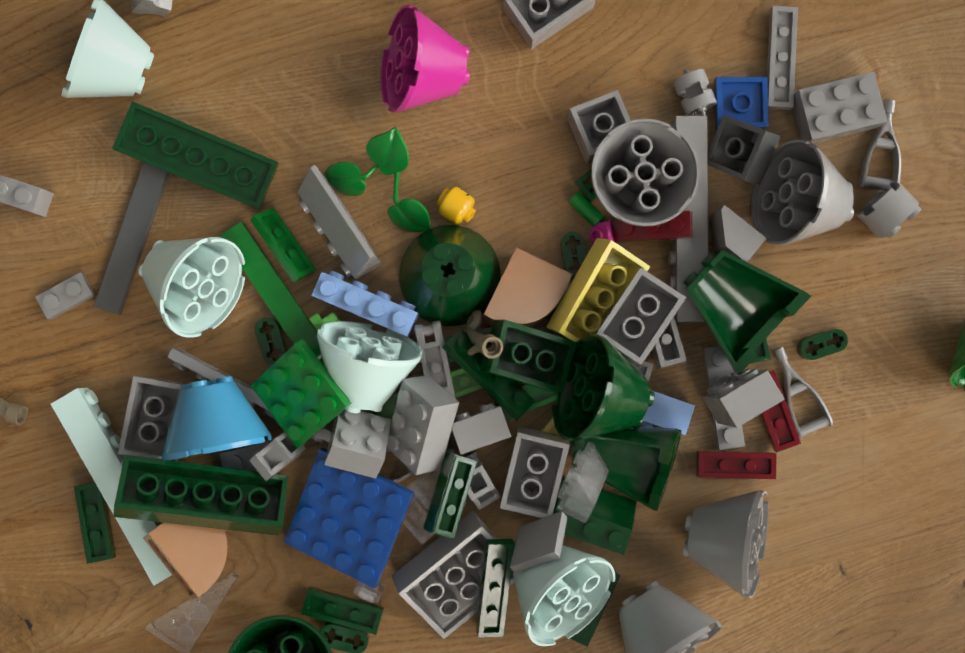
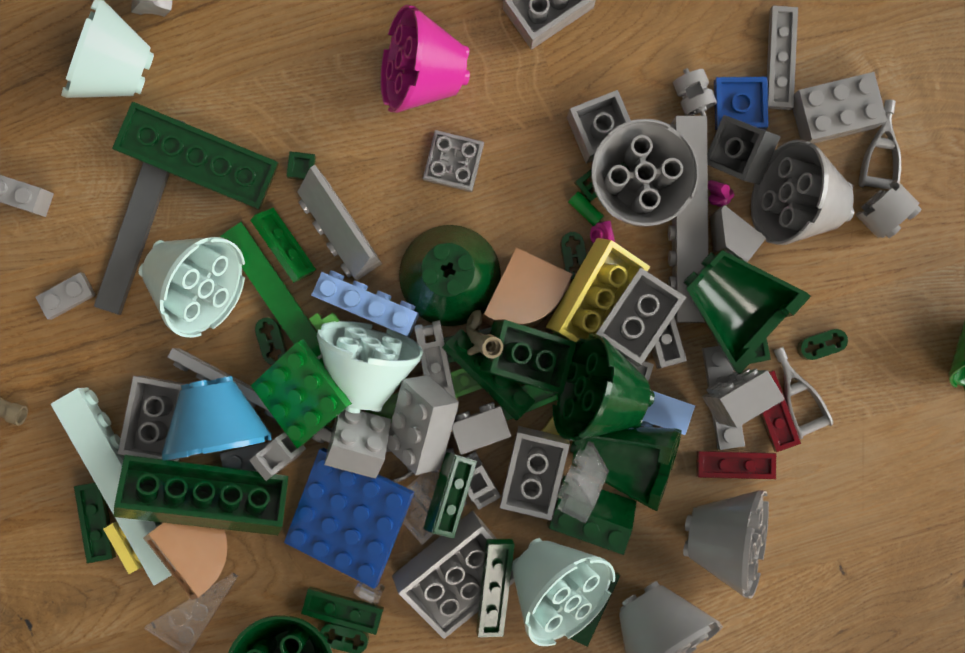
green plant [324,127,431,232] -> none
yellow head [437,187,476,225] -> none
light grey tile [510,511,567,573] -> none
dark red plate [614,210,693,243] -> none
none -> light yellow plate [103,522,143,574]
none -> dark green plate [287,151,316,180]
none -> light grey tile [423,130,484,192]
none -> dark pink plate [708,180,735,207]

